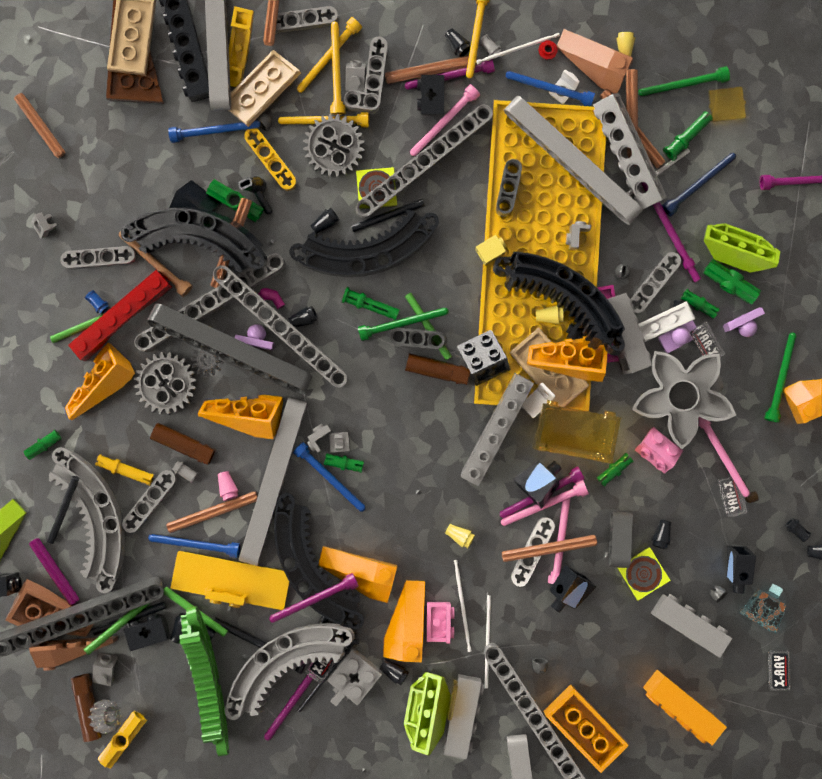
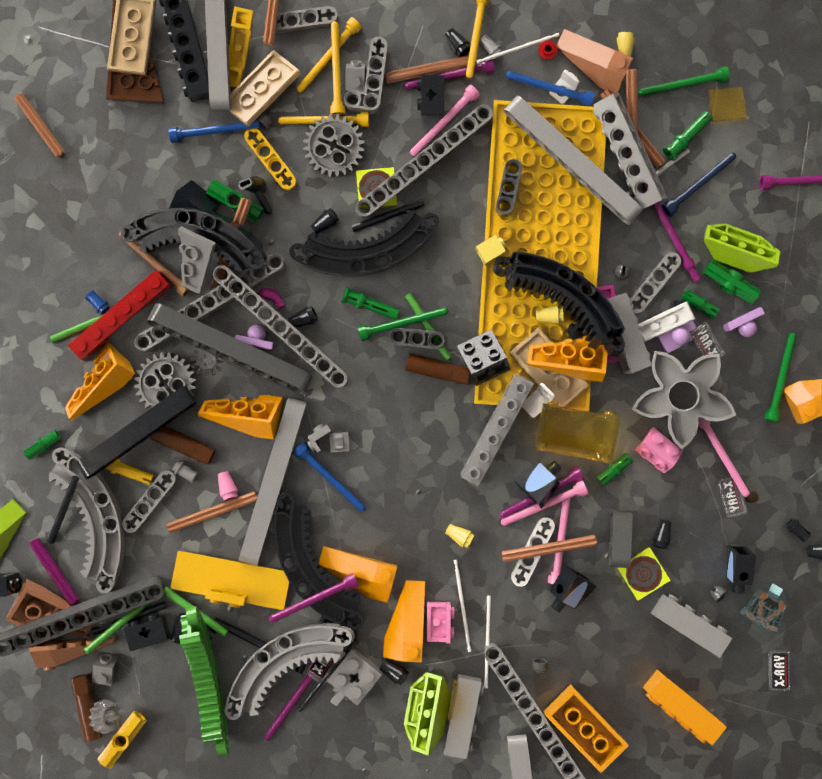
light grey tile [31,212,57,239] -> none
light grey beam [60,246,137,269] -> none
blue piece [148,534,241,559] -> none
green pin [324,453,364,473] -> none
light grey bracket [566,221,591,250] -> none
none -> black beam [75,386,197,480]
none -> light grey wing [178,226,216,294]

